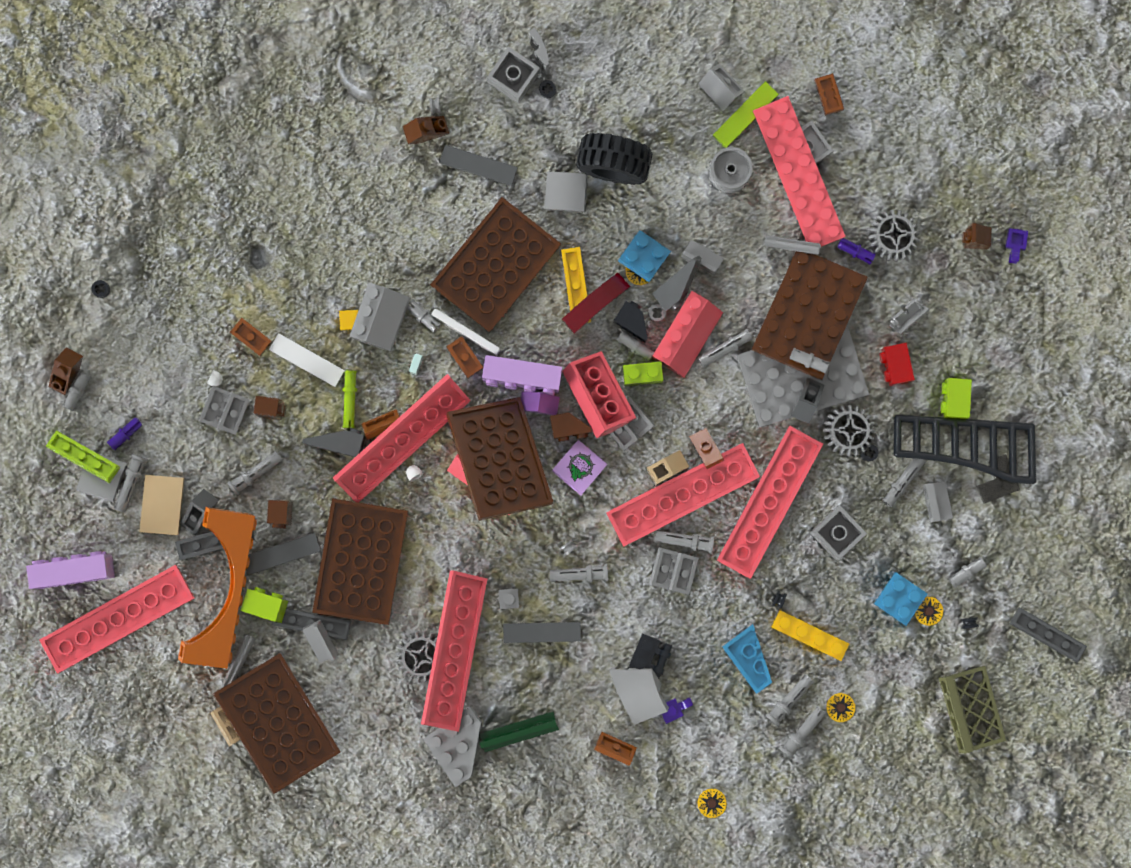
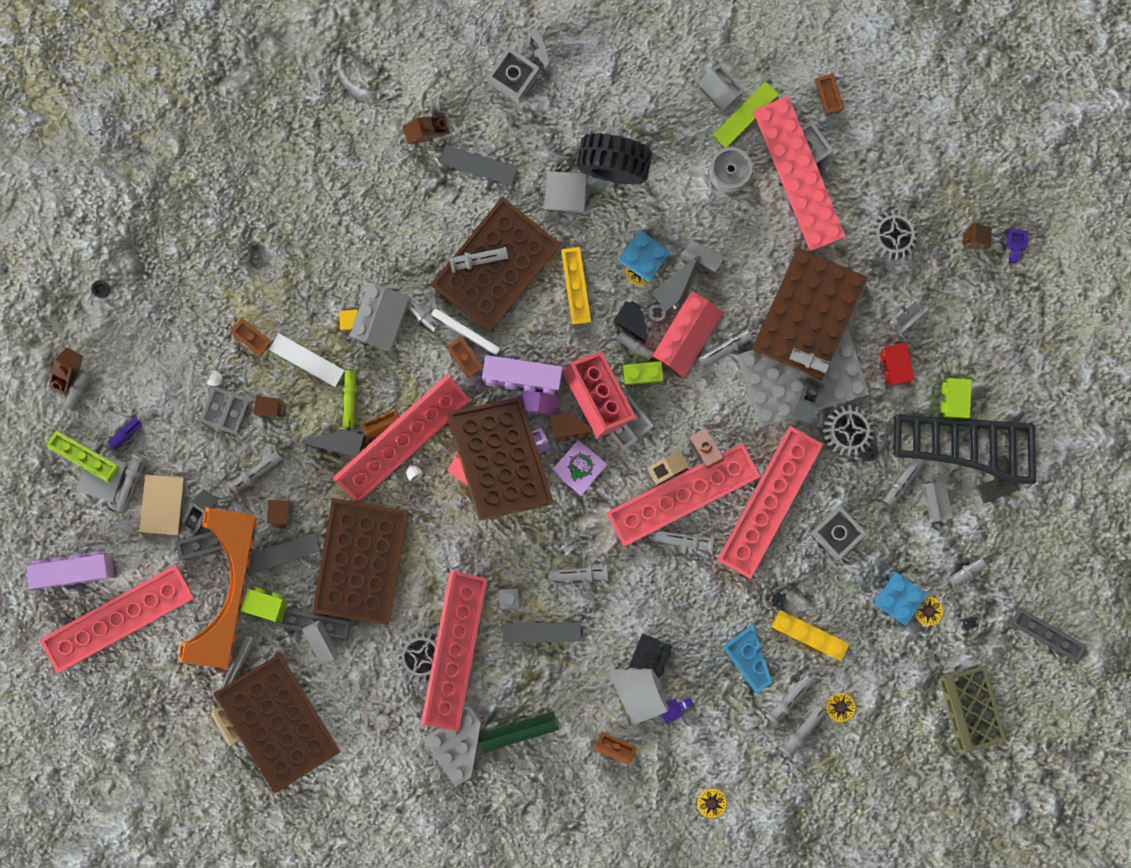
light aqua tile [409,354,423,375] -> none
black bush [539,80,556,99] -> none
dark red slope [562,273,631,334] -> none
light grey slope [649,547,699,595] -> none
light grey axle [764,235,821,255] -> none
dark purple axle [838,238,876,265] -> none
none -> light grey pin [449,247,508,273]
none -> lavender slope [531,427,551,454]

